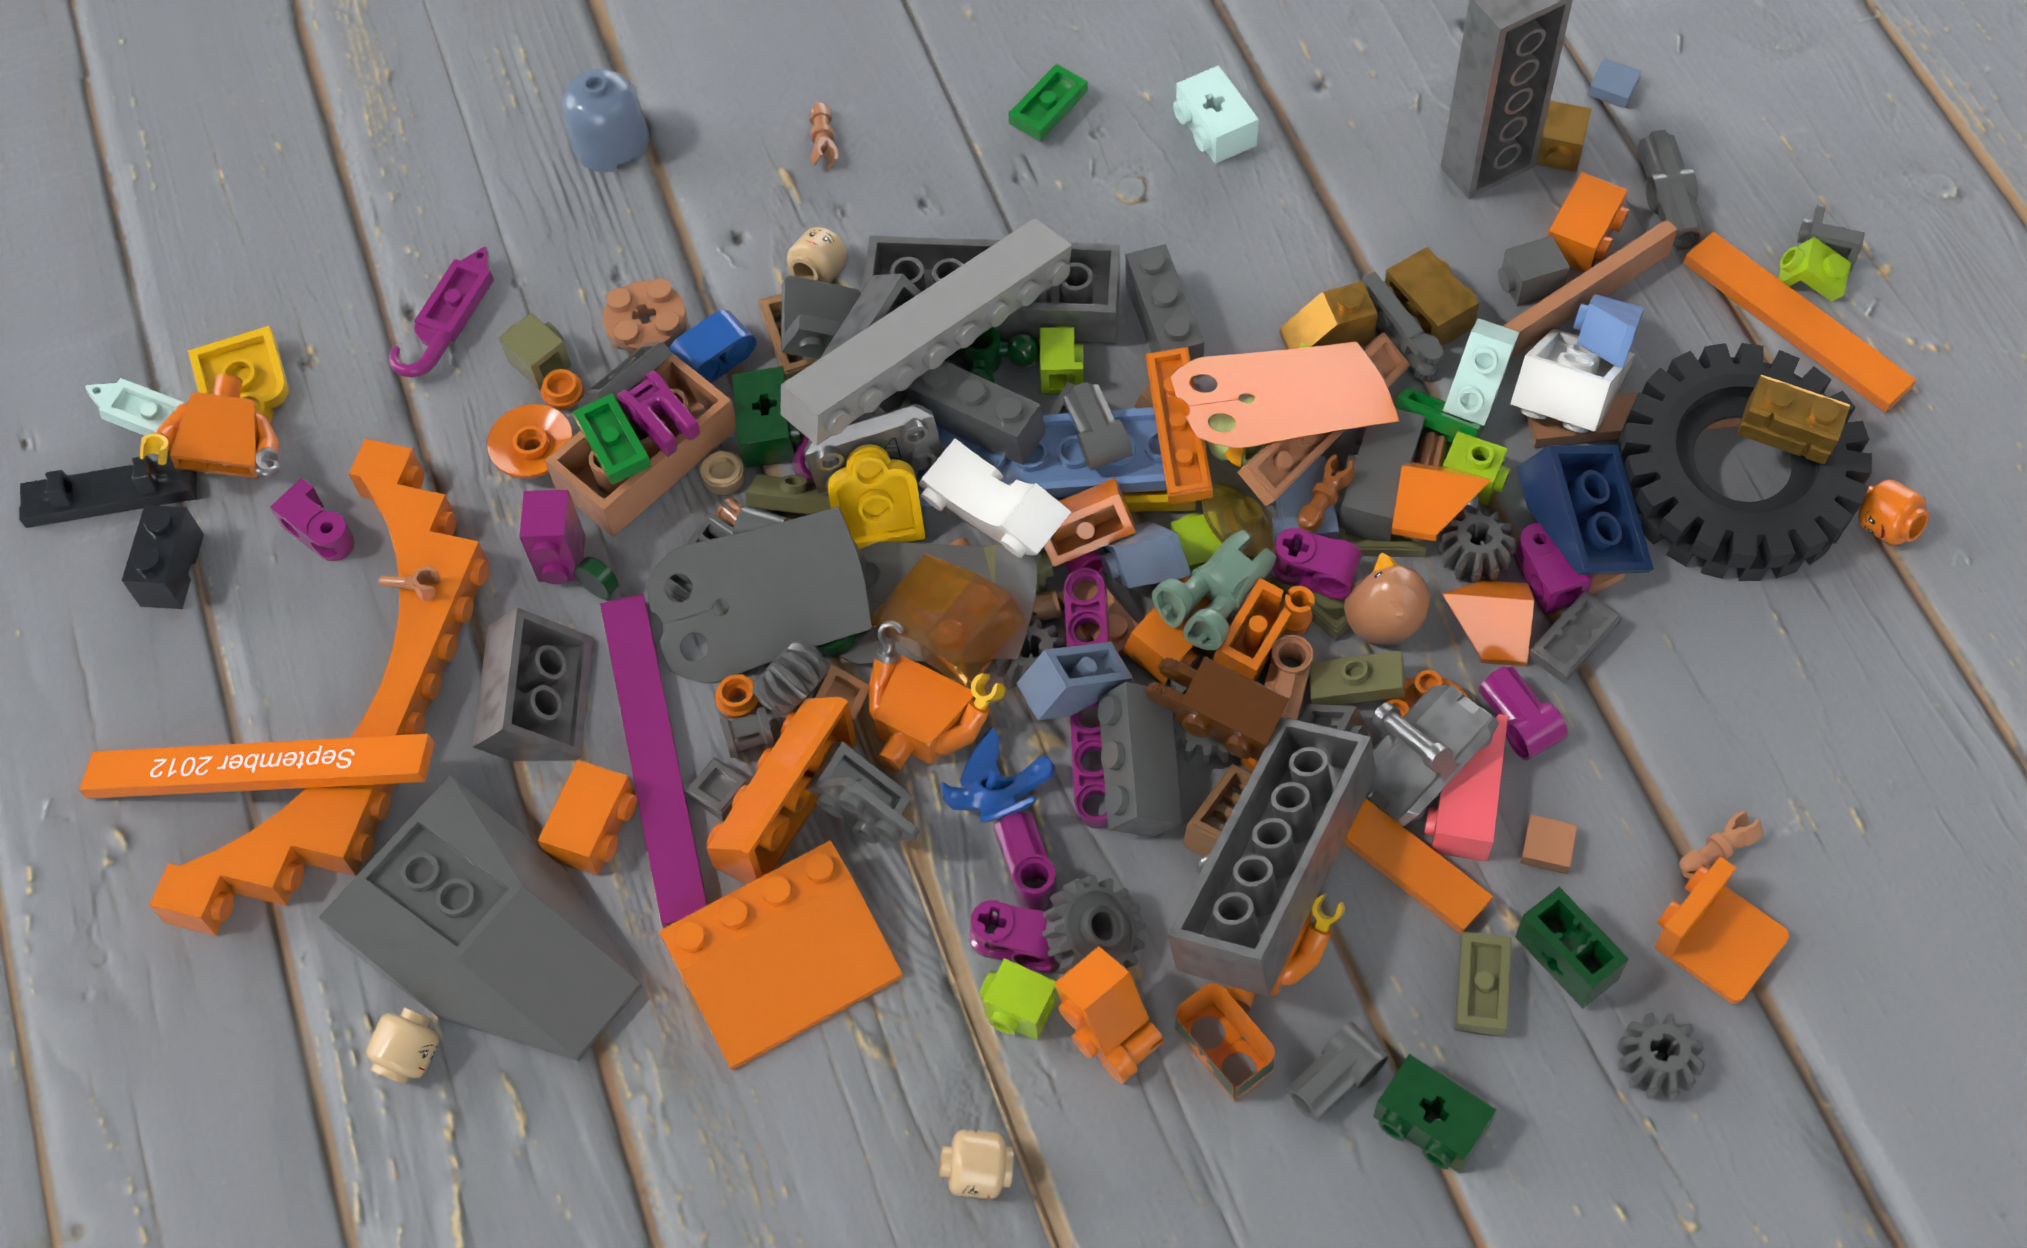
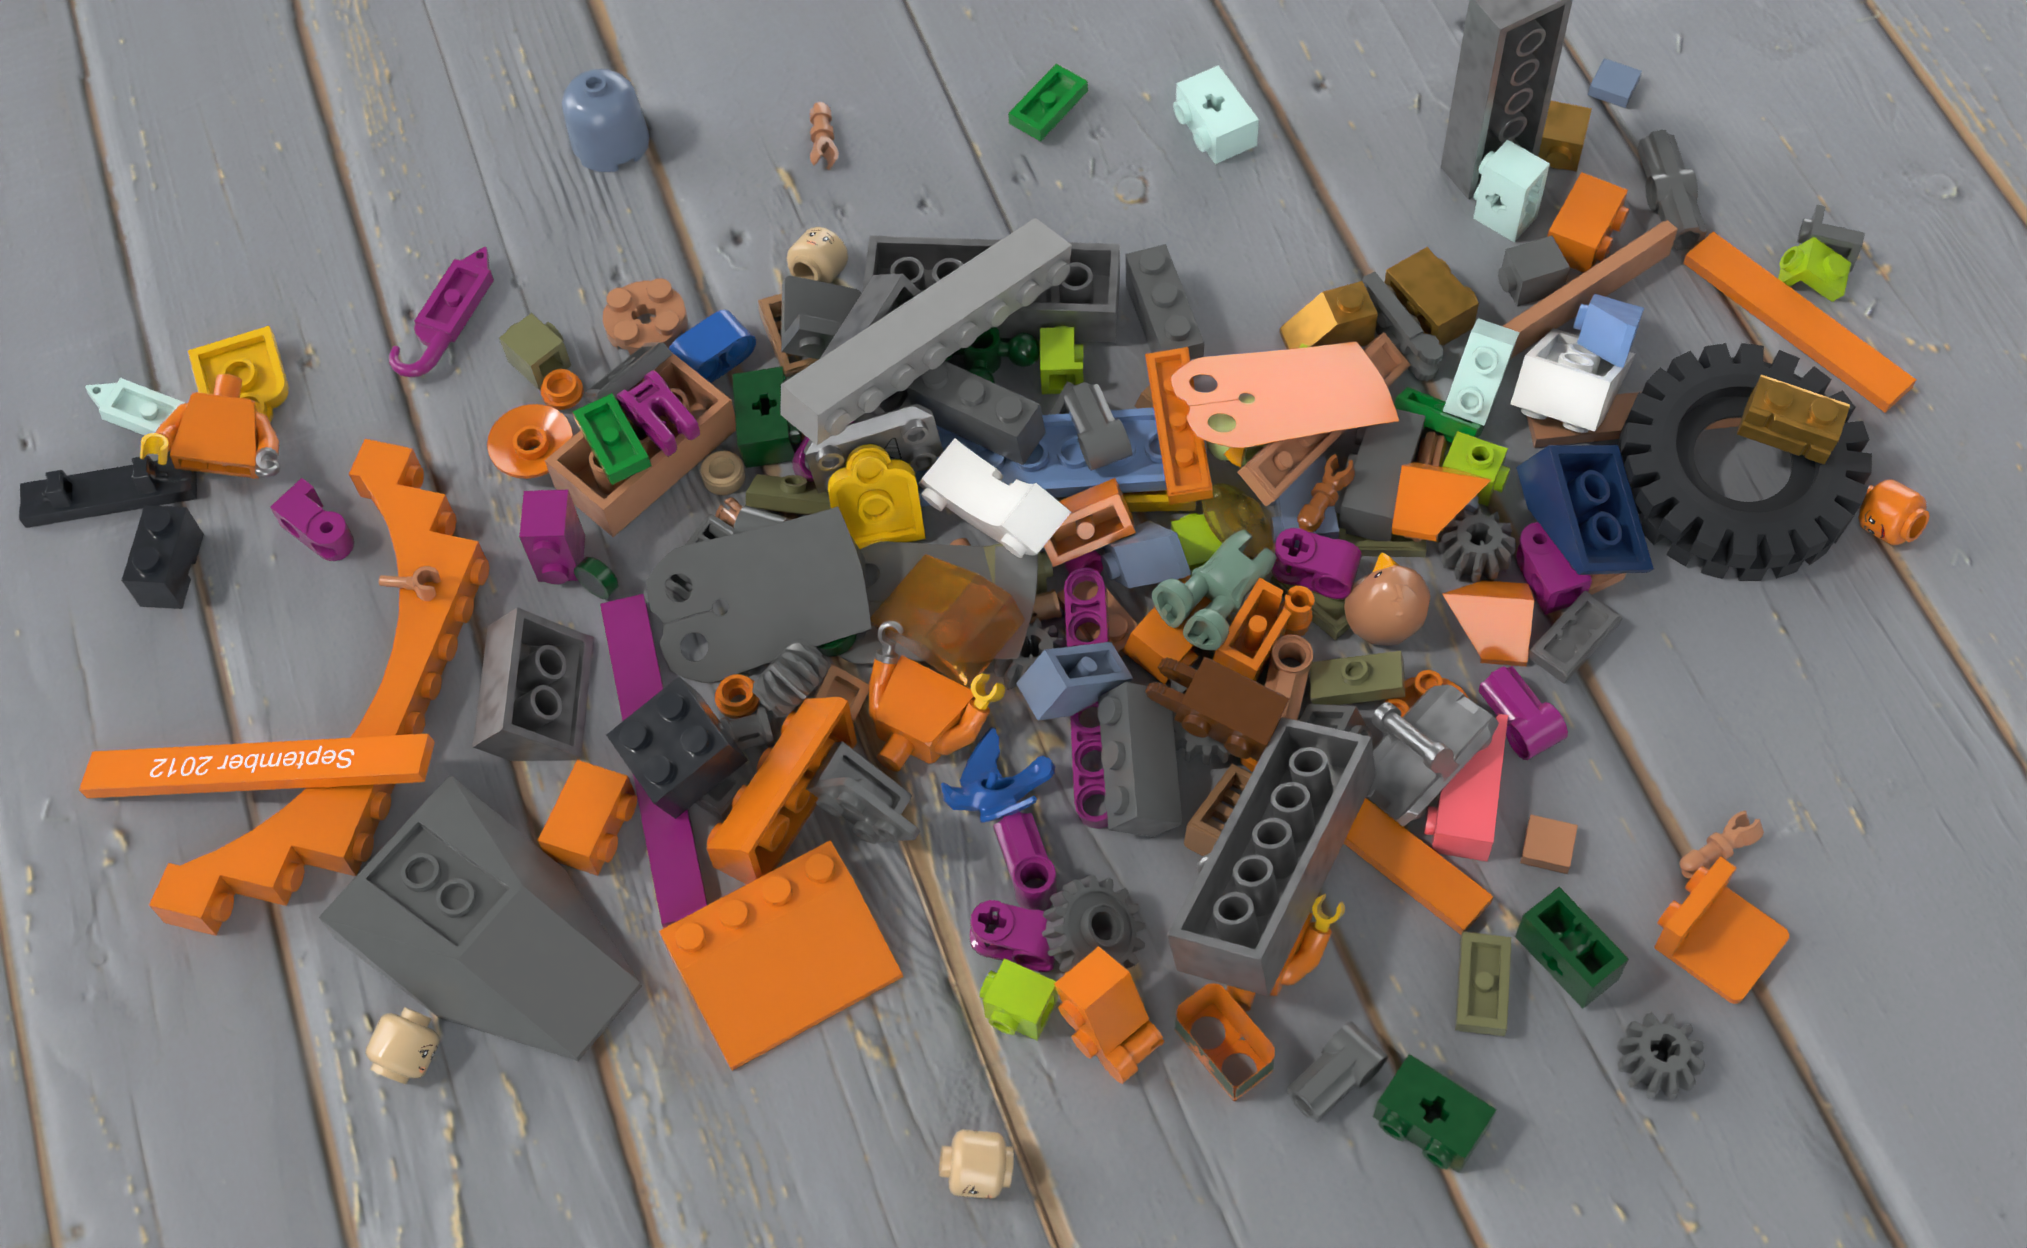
none -> black brick [606,676,748,819]
none -> light aqua brick [1473,139,1550,242]

